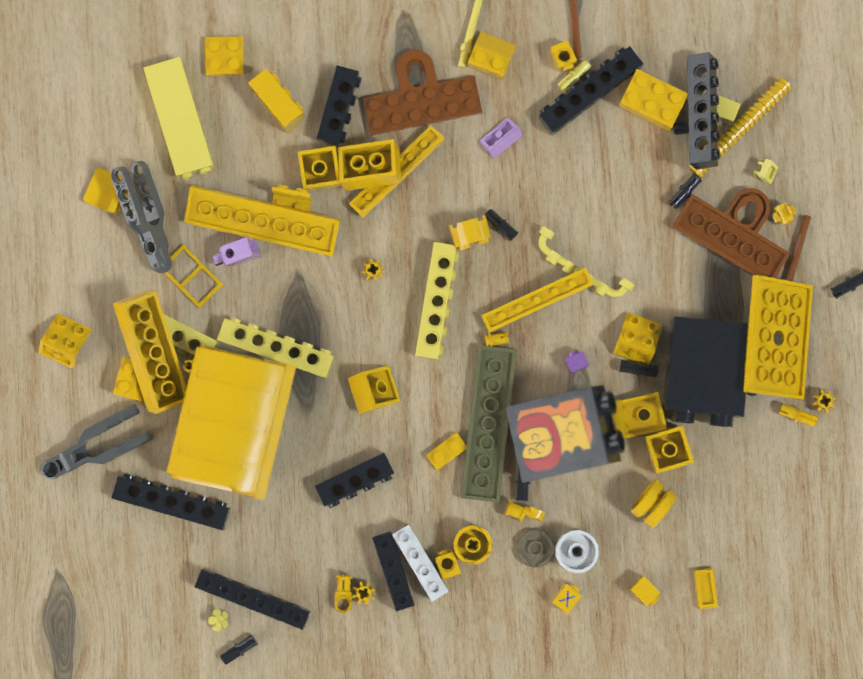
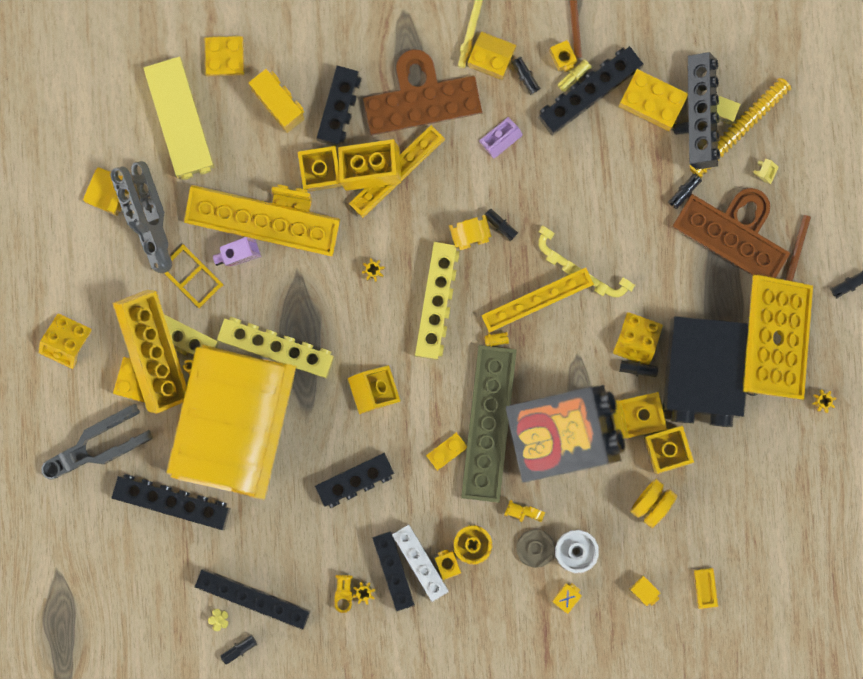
black axle [516,466,531,501] -> none
medium lavender plate [565,350,589,374] -> none
yellow gear [772,202,797,226] -> none
yellow axle [779,403,818,427] -> none
none -> black pin [511,56,541,95]

